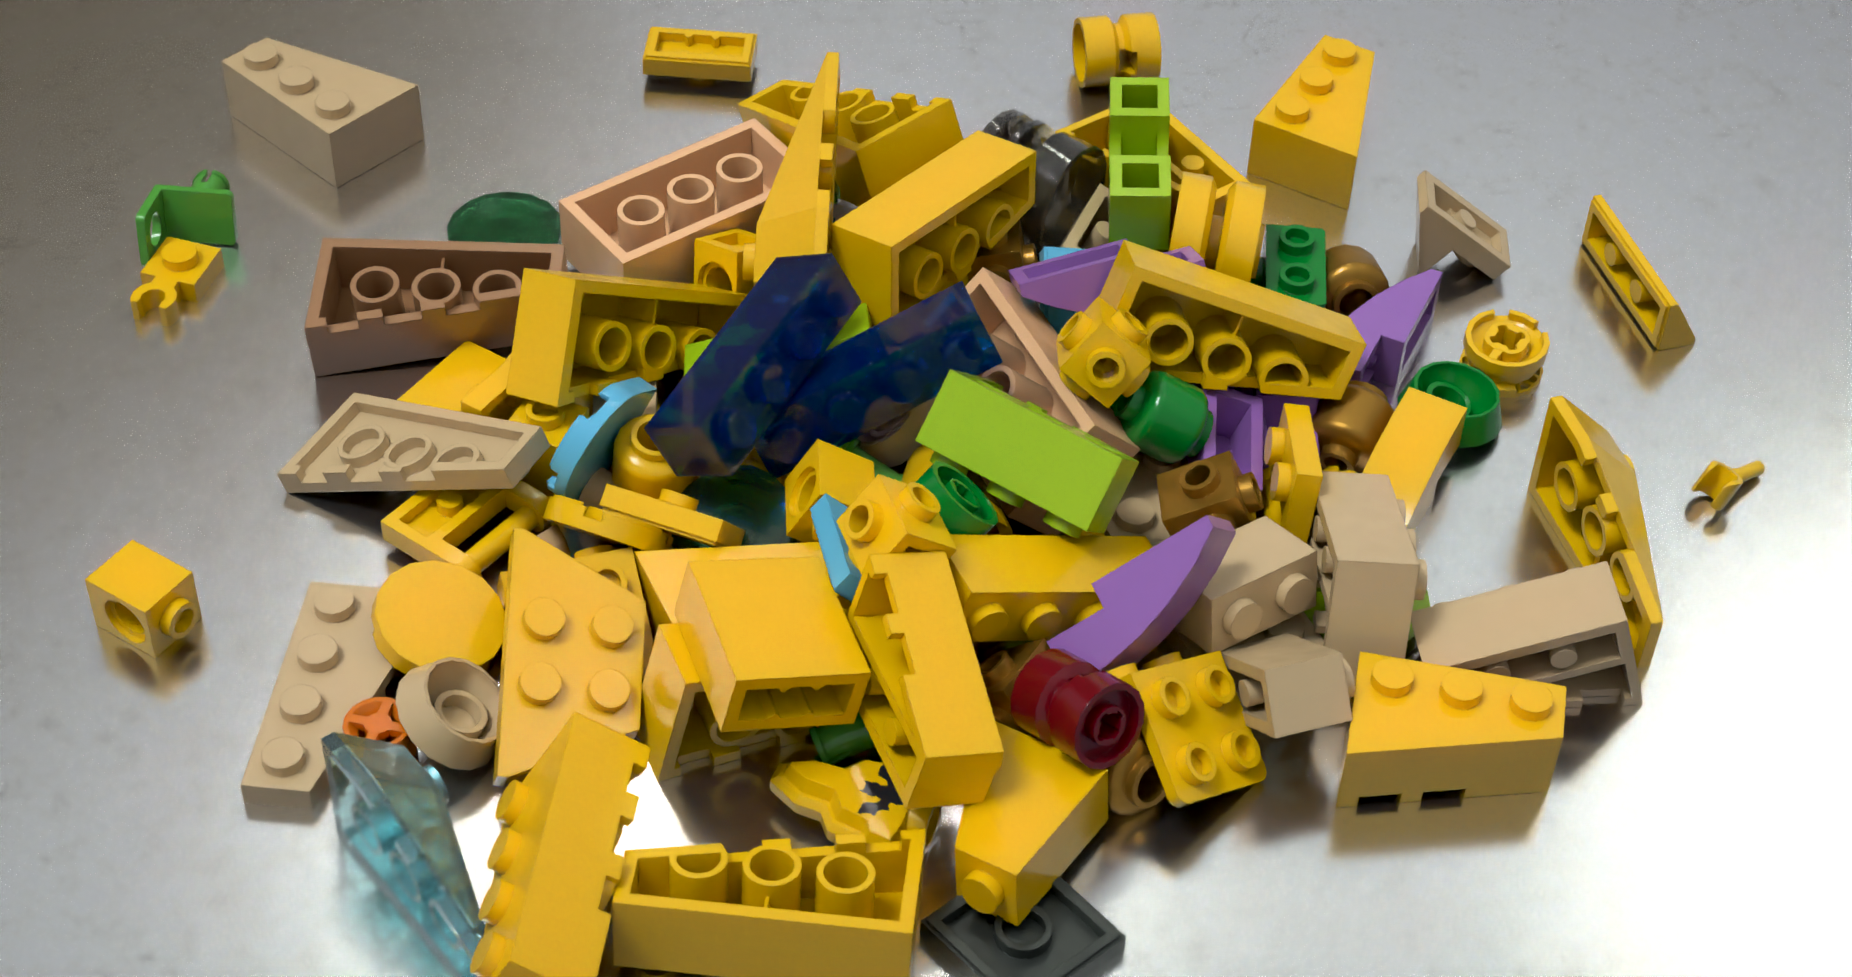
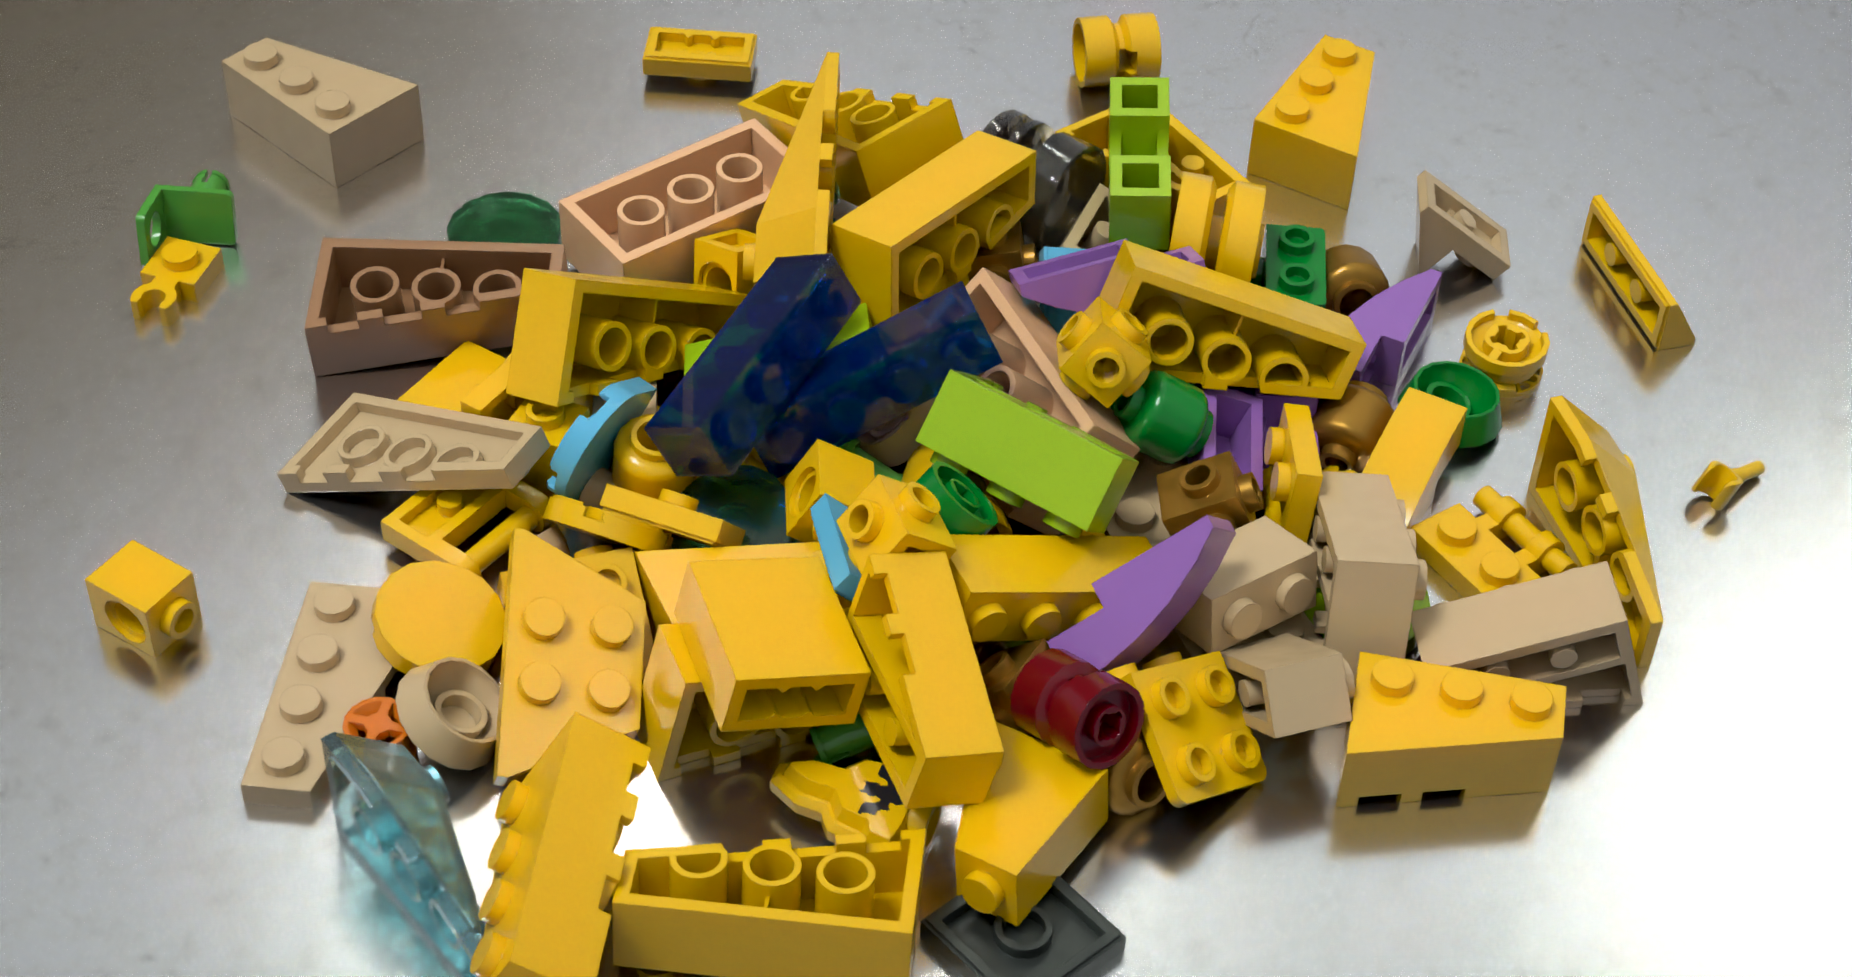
none -> yellow plate [1410,486,1578,598]

